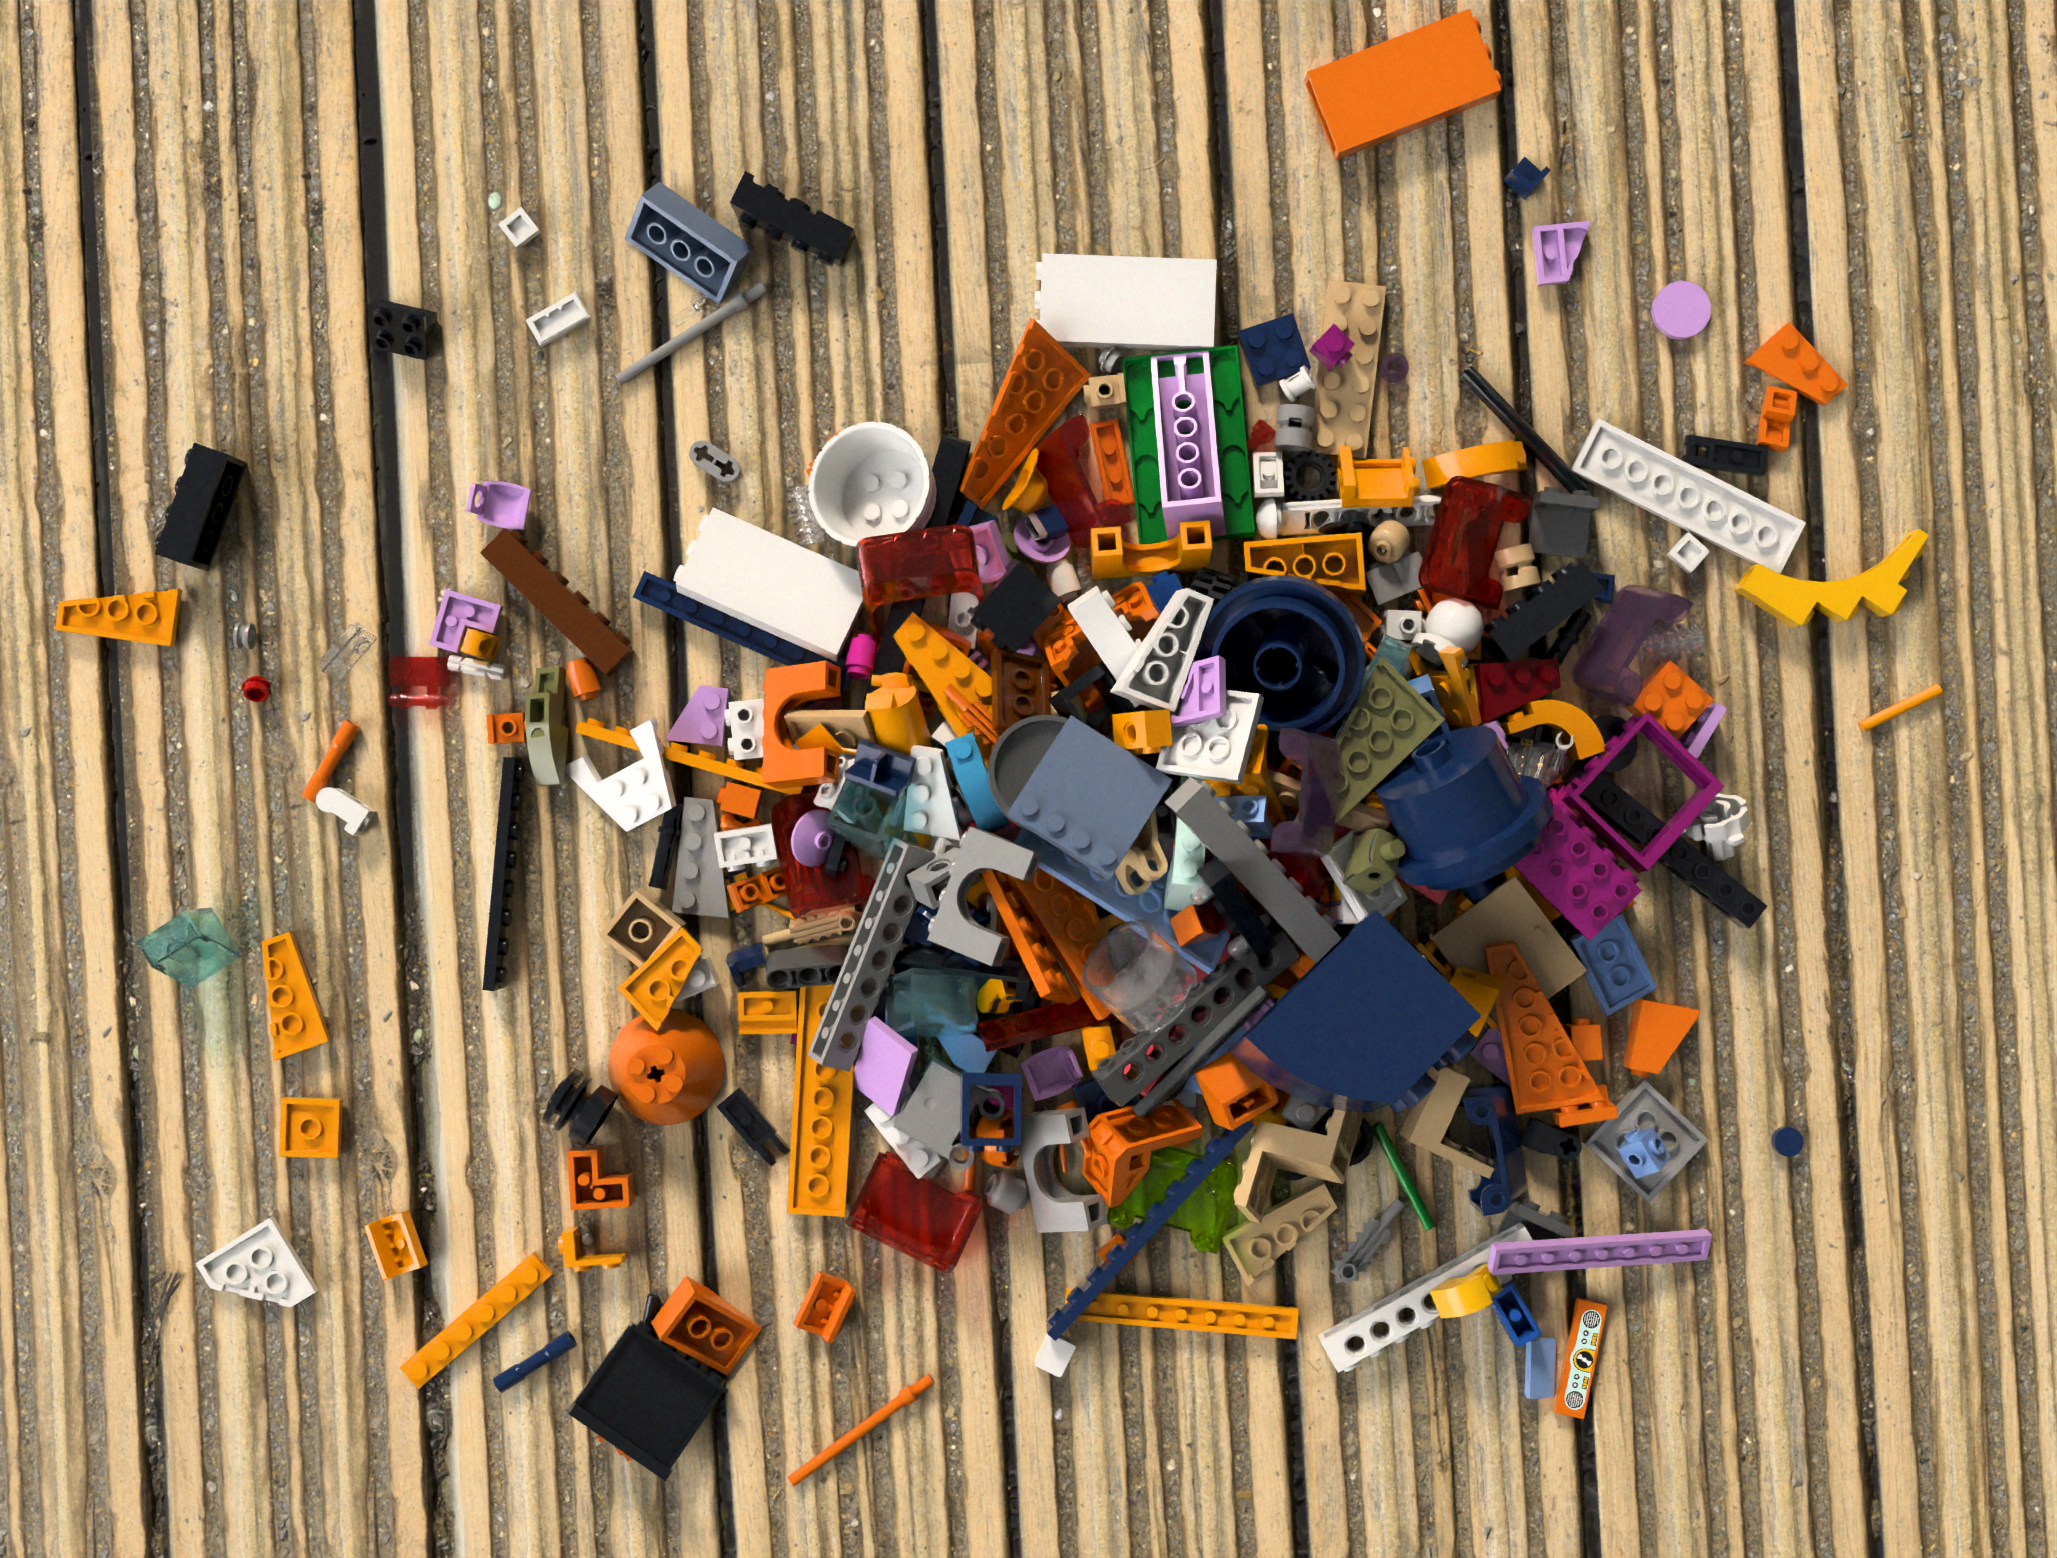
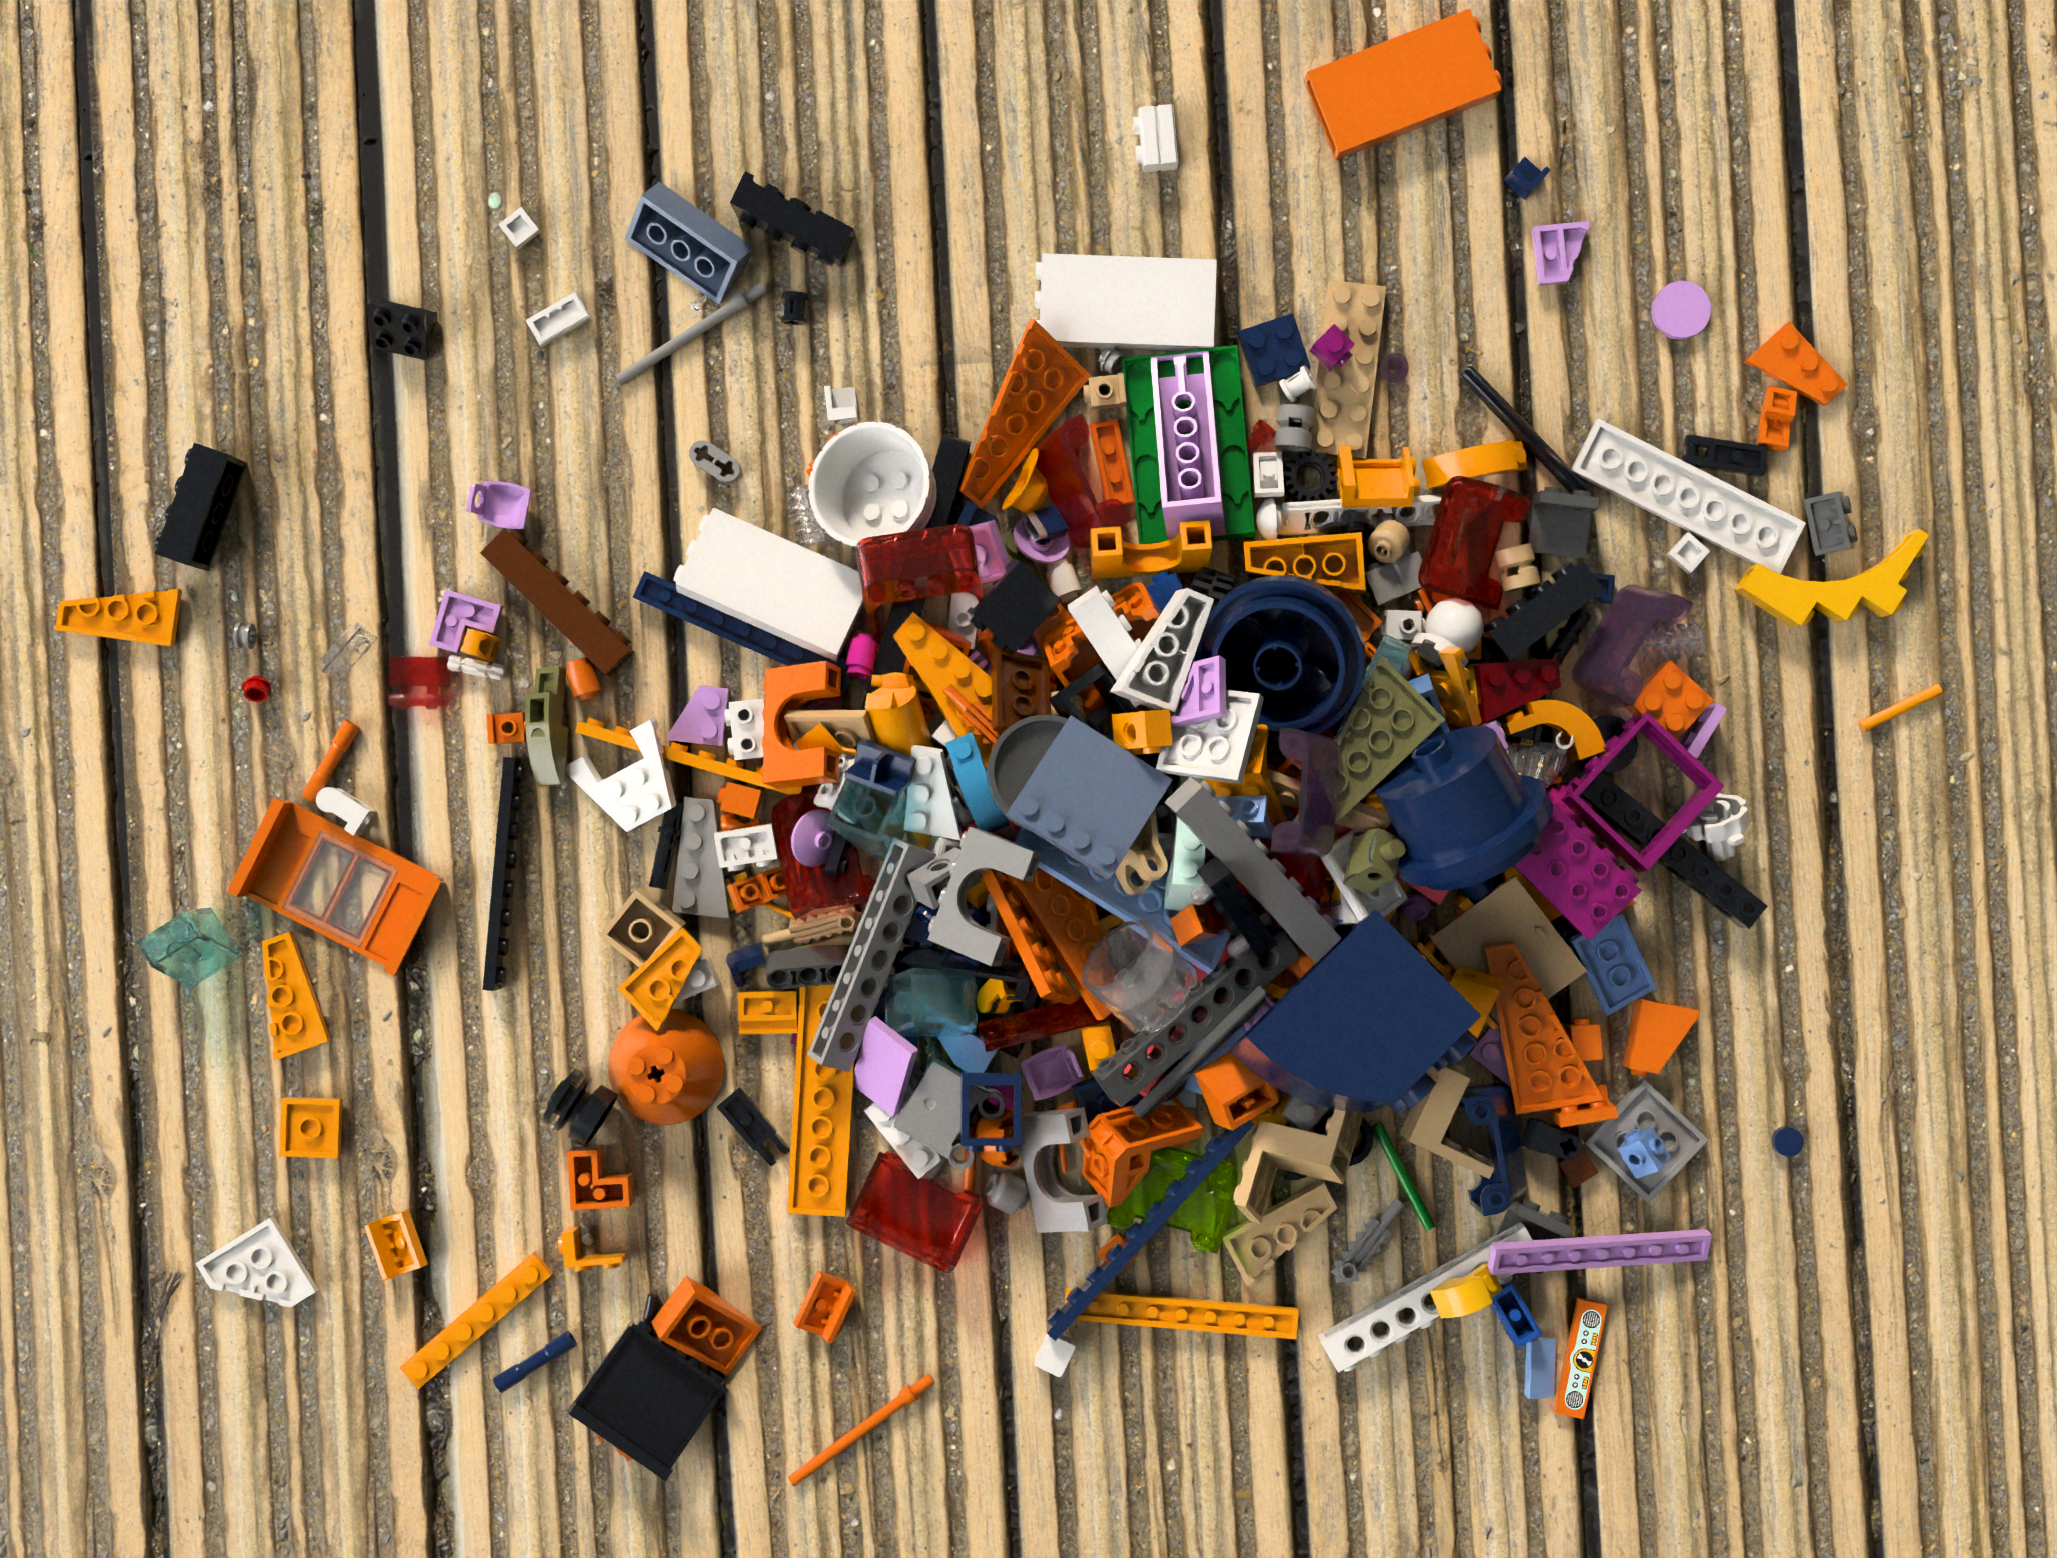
none -> orange piece [227,798,444,976]
none -> black bush [781,291,808,326]
none -> white panel [824,386,859,425]
none -> white brick [1133,104,1178,172]
none -> lavender plate [1402,894,1431,921]
none -> reddish brown tile [1557,1147,1599,1188]
none -> dark grey bracket [1803,491,1858,556]

